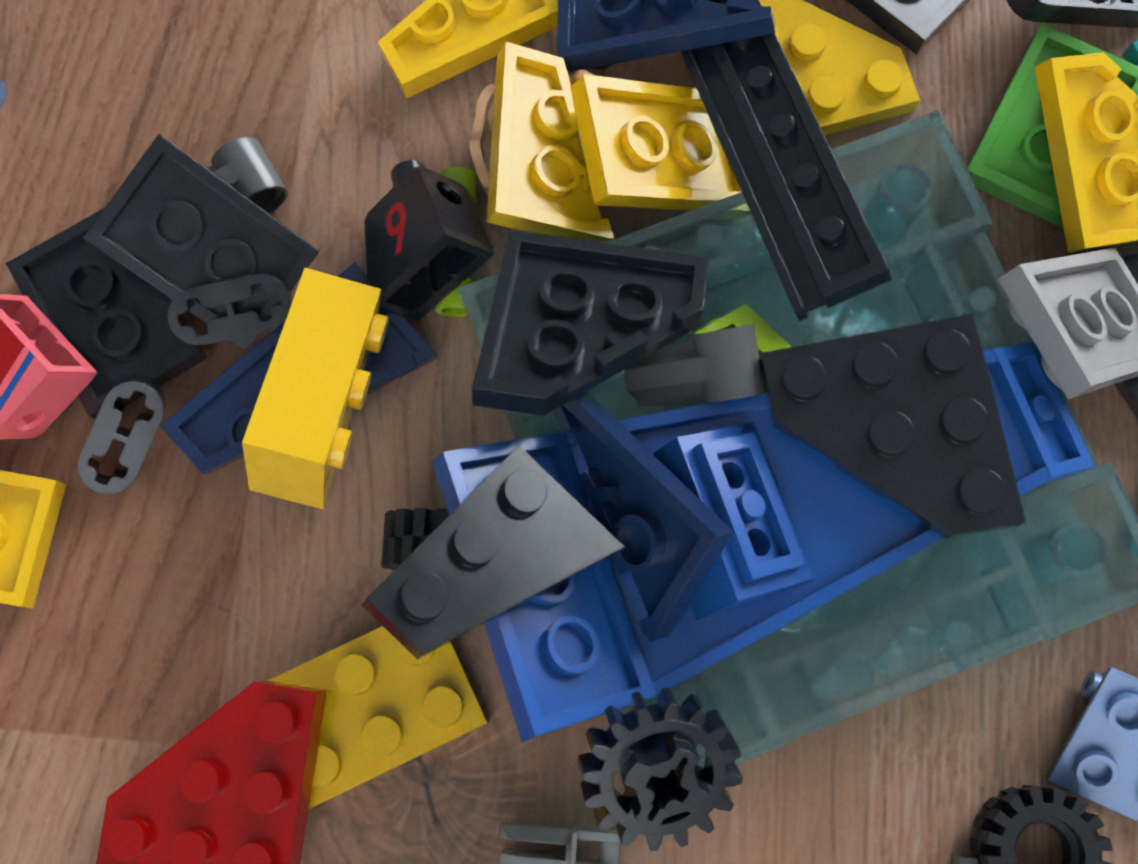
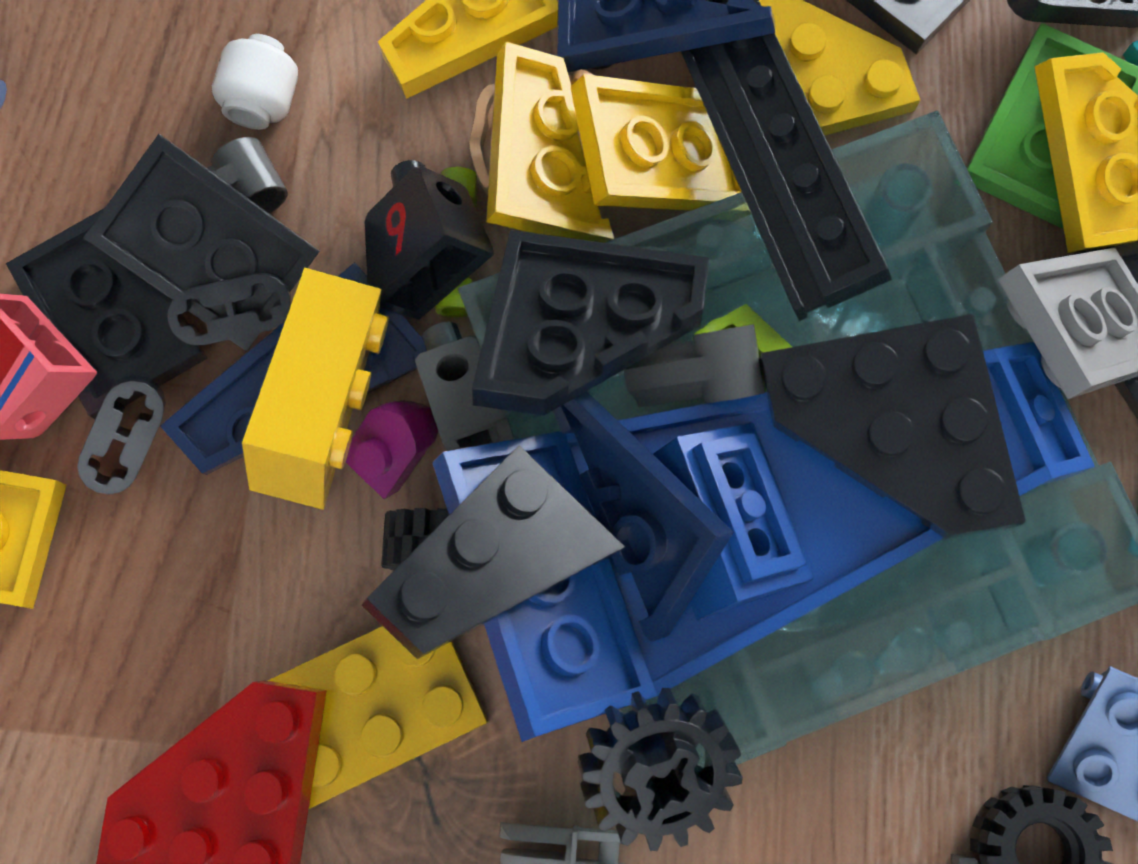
none -> white head [212,34,298,130]
none -> magenta plate [345,400,439,499]
none -> dark grey torso [415,322,513,451]

